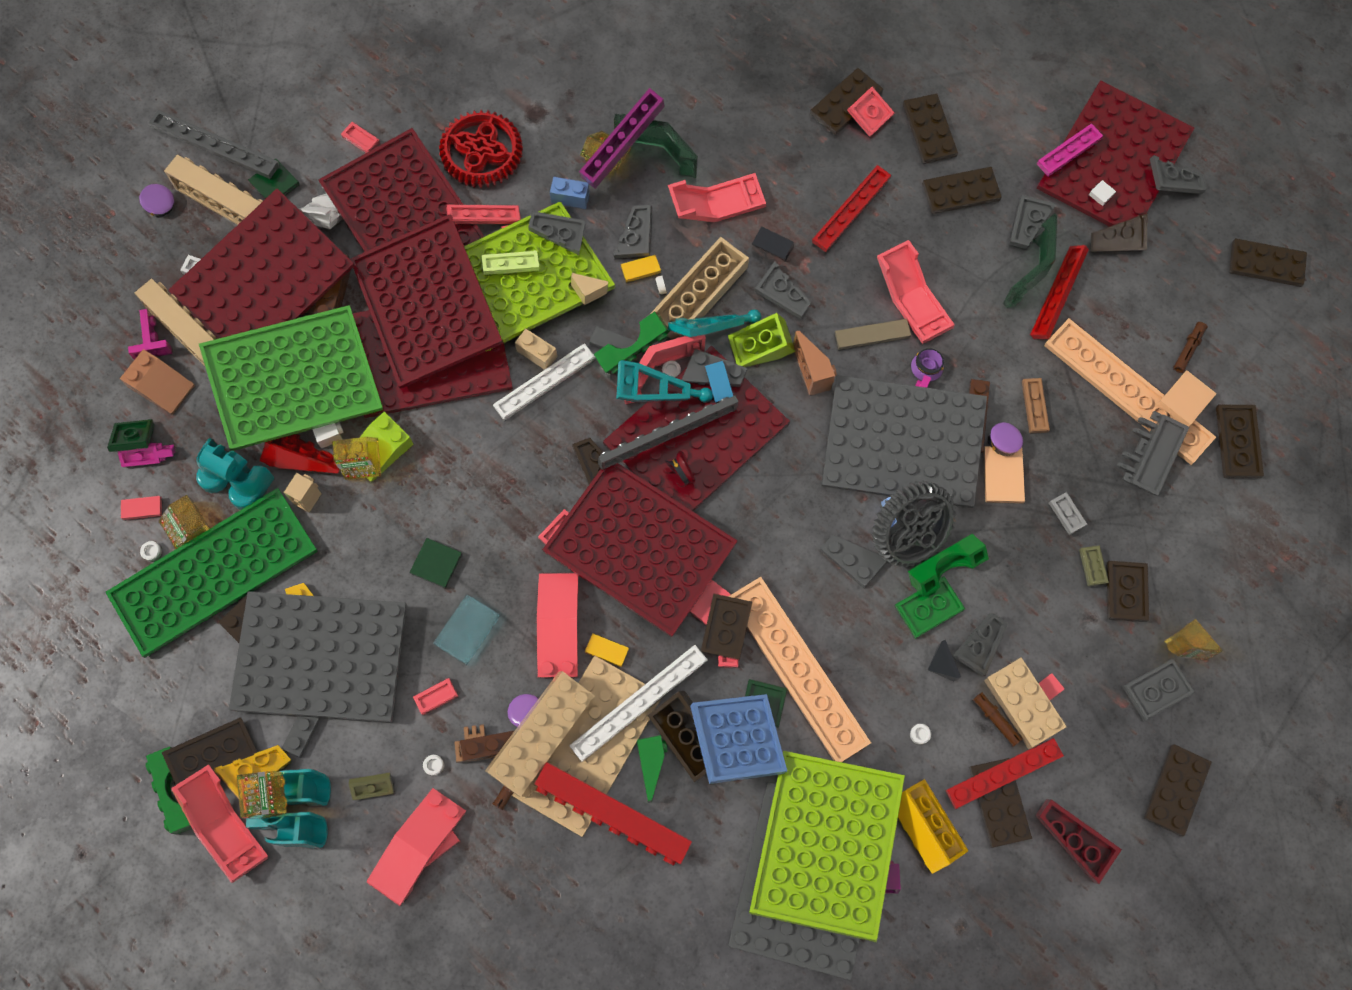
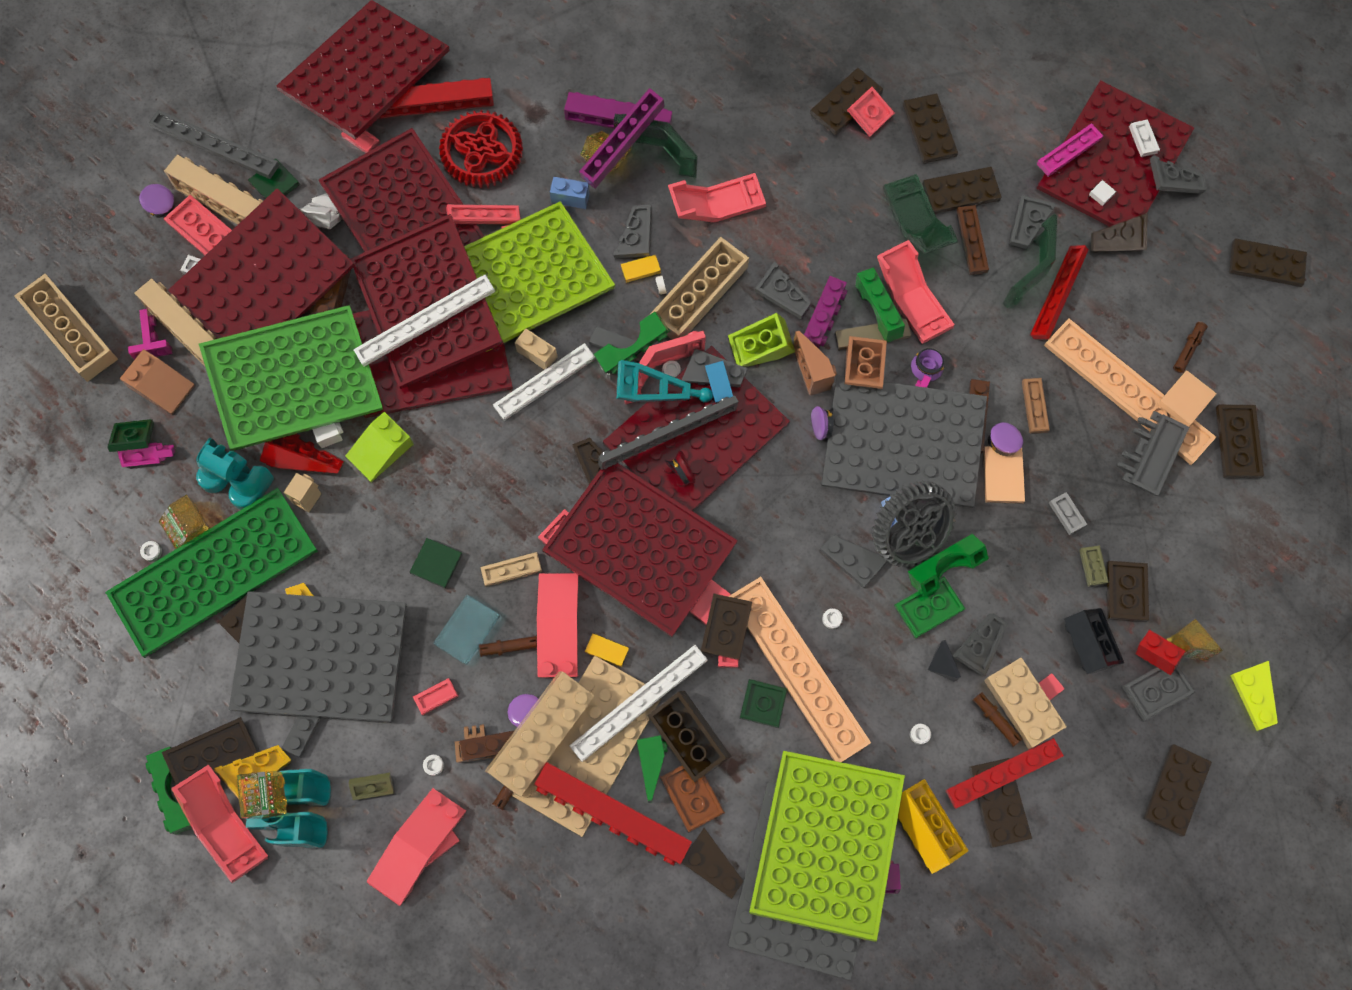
coral tile [121,496,162,520] -> none
clear yellow slope [332,437,381,480] -> none
yellowish green plate [482,251,539,275] -> none
dark grey wing [528,211,586,255] -> none
tan slope [571,273,608,305] -> none
teal plate [668,309,762,337] -> none
medium blue plate [690,694,787,784] -> none
black hinge [752,226,794,262] -> none
red plate [812,165,891,252] -> none
dark red wedge [1035,799,1122,884] -> none
none -> tan brick [15,274,118,382]
none -> coral plate [164,195,232,256]
none -> dark red plate [276,0,450,140]
none -> white tile [353,275,495,367]
none -> red brick [378,78,494,119]
none -> reddish brown pin [479,635,537,657]
none -> tan tile [480,552,542,587]
none -> magenta brick [564,92,672,139]
none -> dark orange tile [660,766,725,833]
none -> dark brown wing [682,828,743,899]
none -> magenta brick [804,276,848,349]
none -> medium lavender piece [811,406,833,440]
none -> white tile [822,608,843,629]
none -> nougat slope [845,336,887,389]
none -> green arch [855,267,905,343]
none -> clear green windscreen [883,174,958,254]
none -> reddish brown plate [957,205,989,275]
none -> black slope [1064,608,1124,674]
none -> white plate [1129,120,1160,157]
none -> red brick [1136,630,1185,675]
none -> neon yellow wing [1230,661,1278,731]

